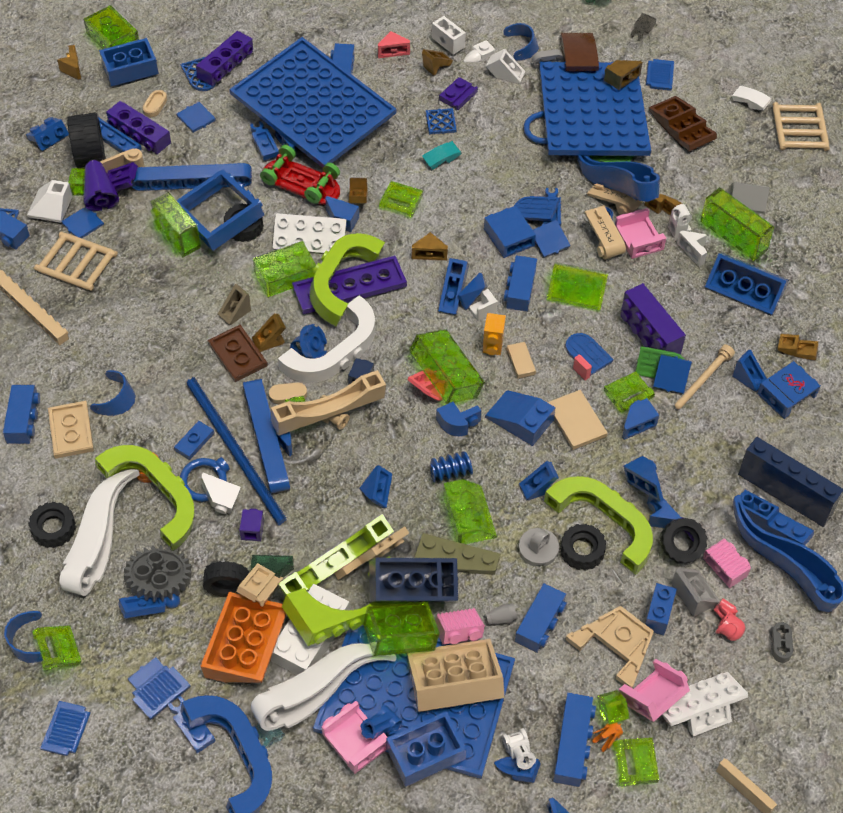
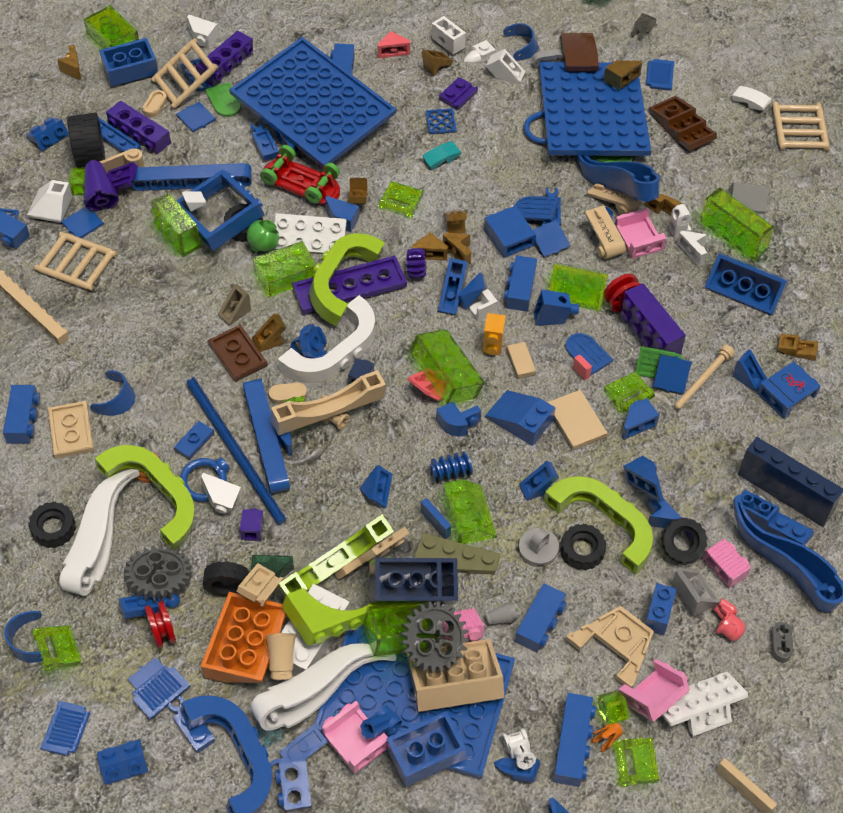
none -> blue bracket [97,739,148,785]
none -> red wheel [145,601,177,649]
none -> tan bar [151,38,218,109]
none -> white slope [182,191,207,211]
none -> white slope [187,15,219,48]
none -> bright green window [205,82,241,117]
none -> bright green plant [247,219,279,253]
none -> tan plant [266,633,296,680]
none -> plate [270,724,328,770]
none -> brick [275,760,312,812]
none -> dark grey gear [399,601,469,673]
none -> dark purple gear [406,248,426,279]
none -> blue tile [421,498,451,539]
none -> pearl gold slope [442,233,472,265]
none -> pearl gold slope [444,211,467,233]
none -> blue torso [533,290,579,326]
none -> red wheel [603,274,641,312]

